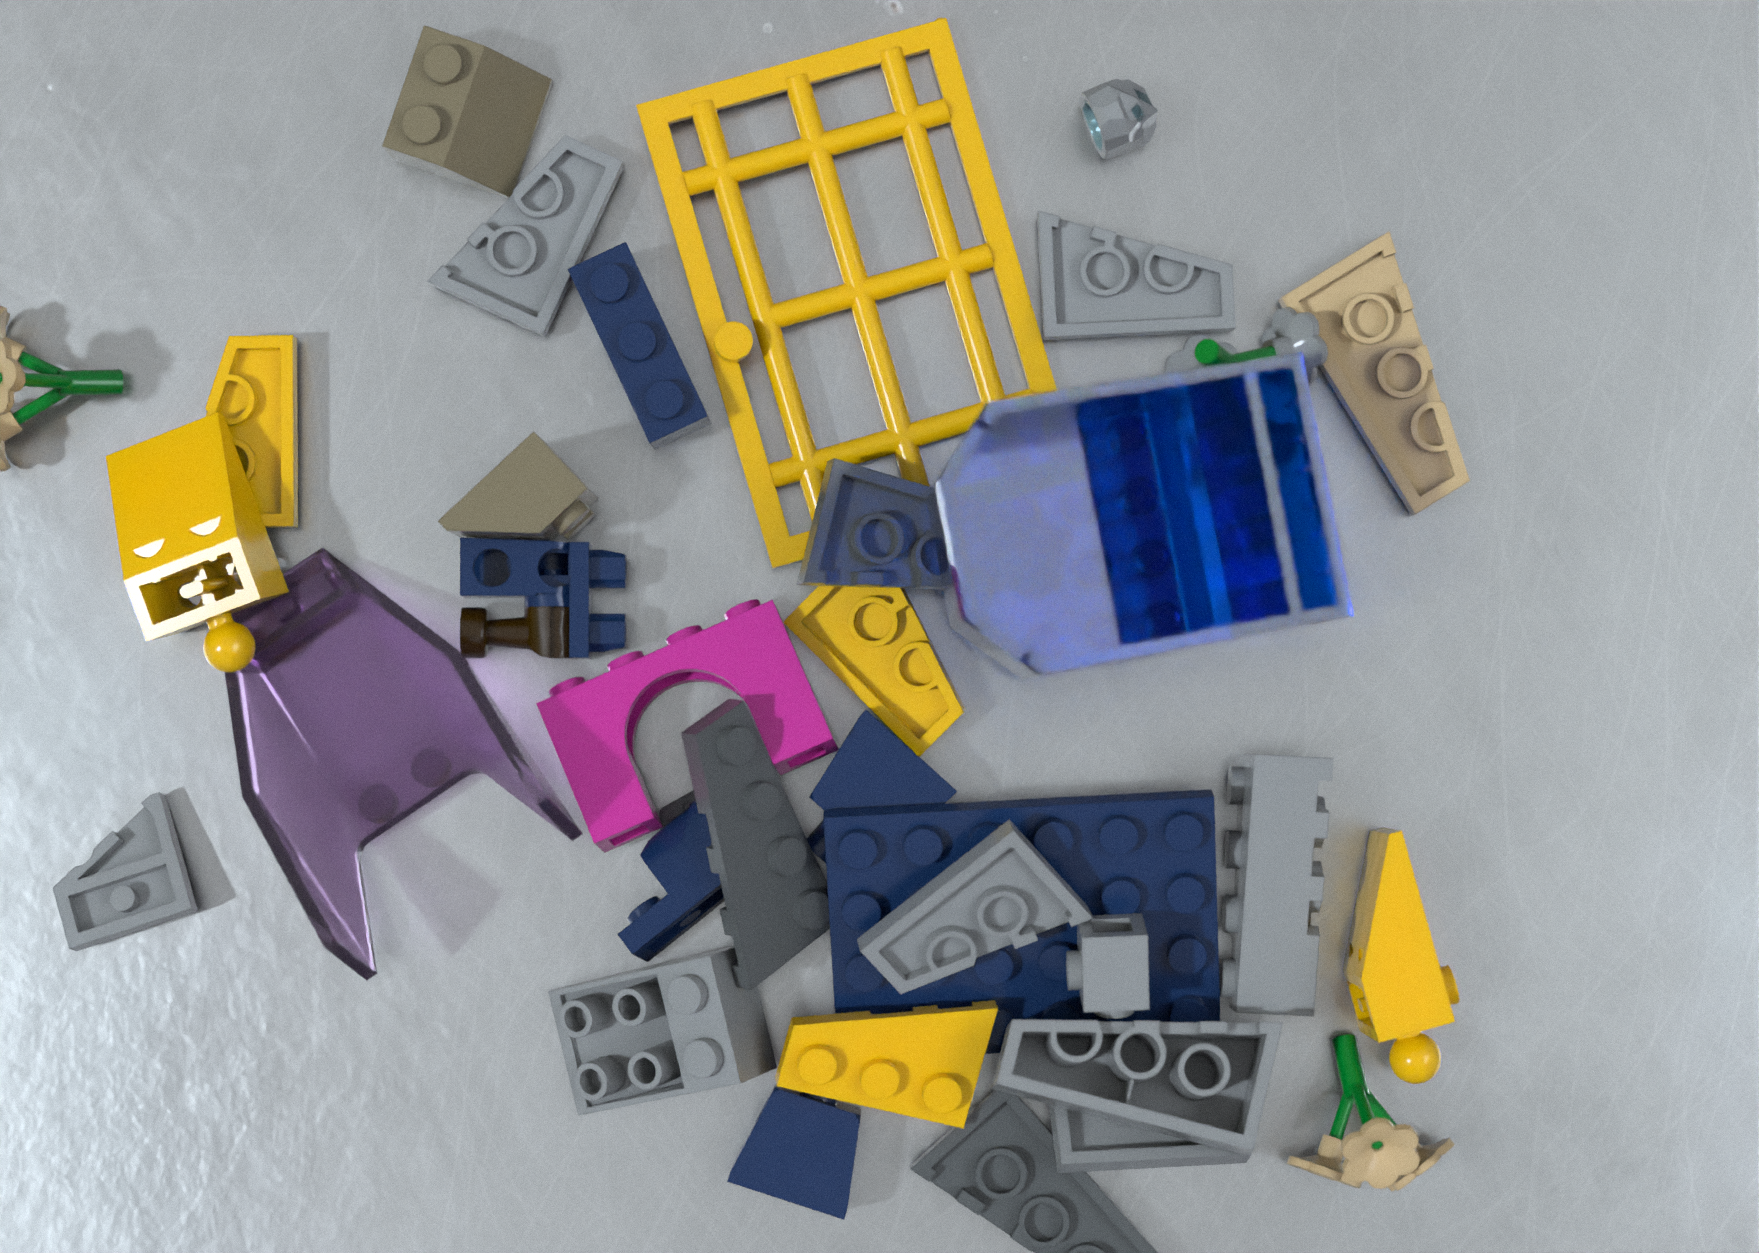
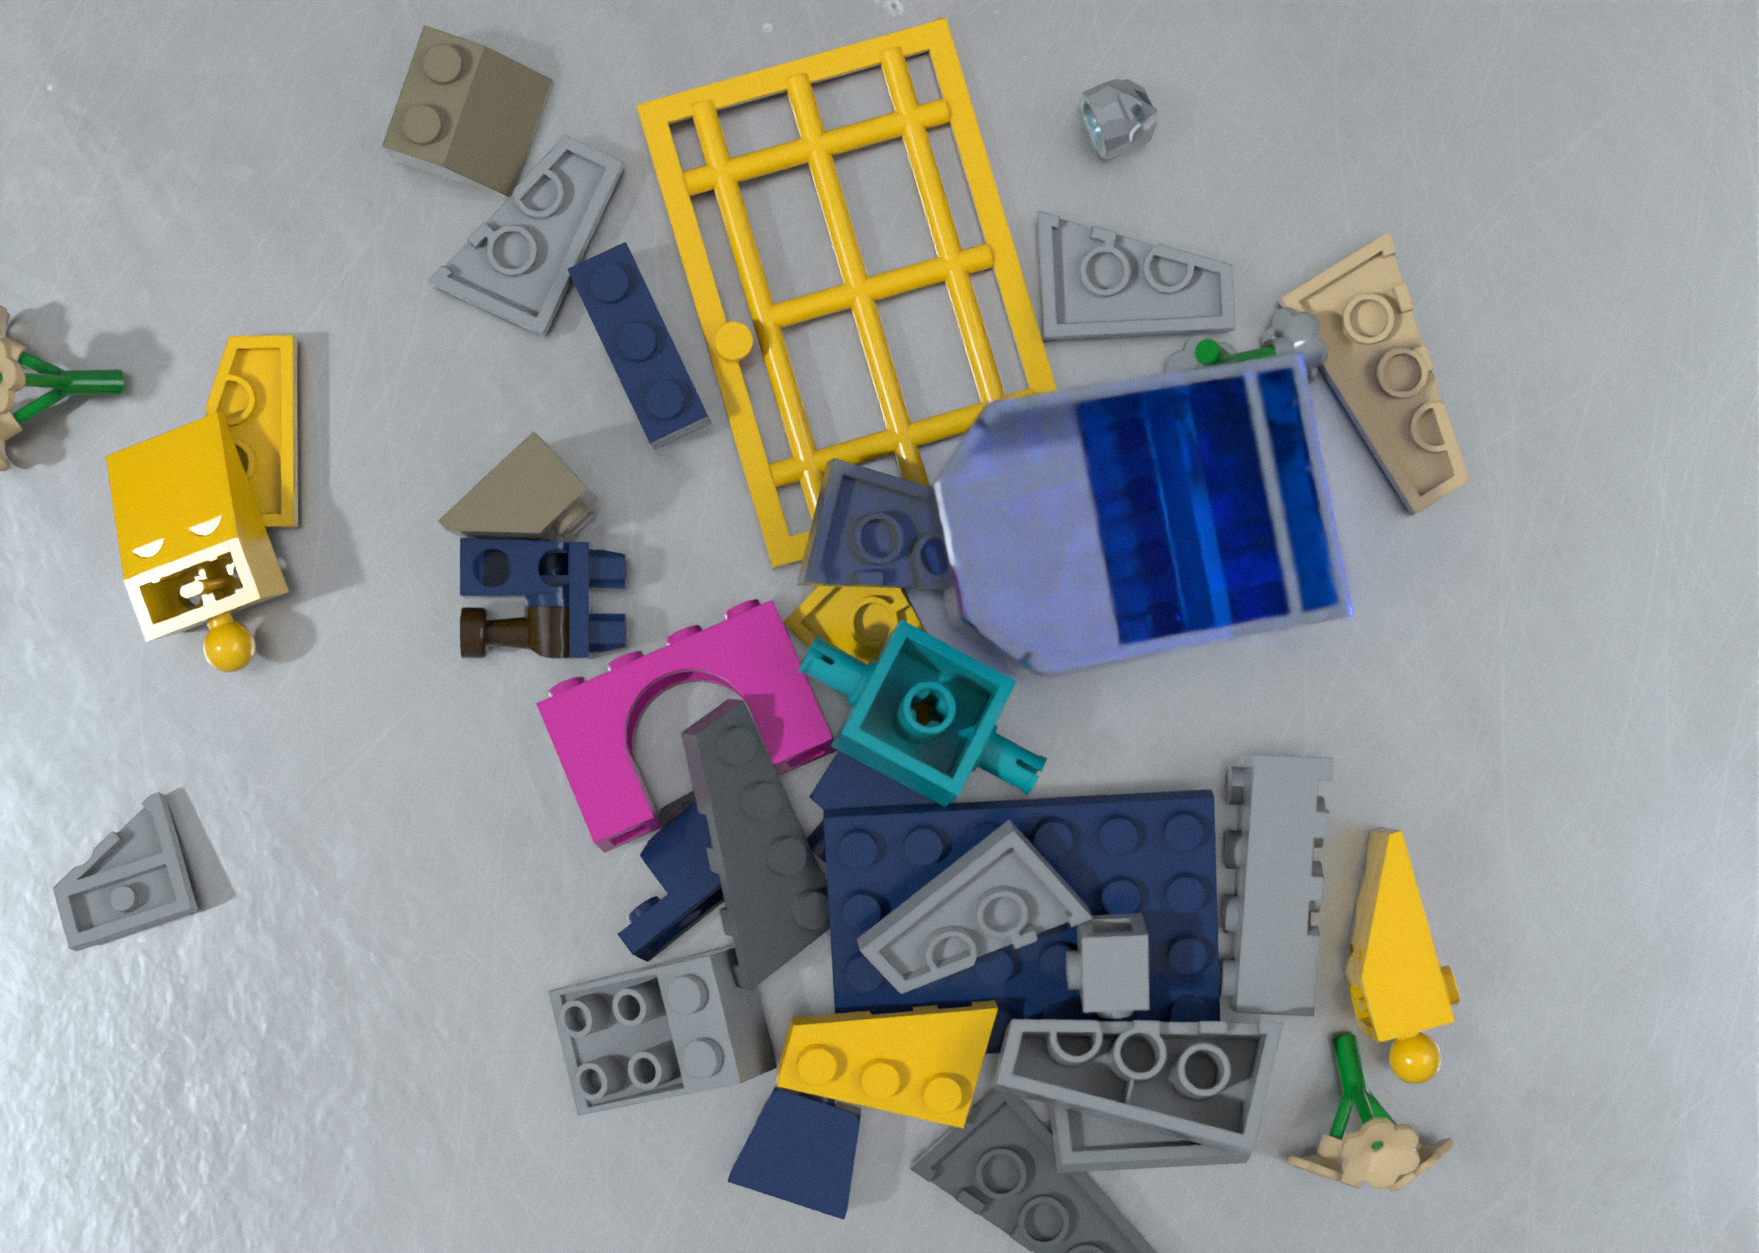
clear purple windscreen [225,547,583,981] -> none
none -> teal brick [797,619,1047,807]

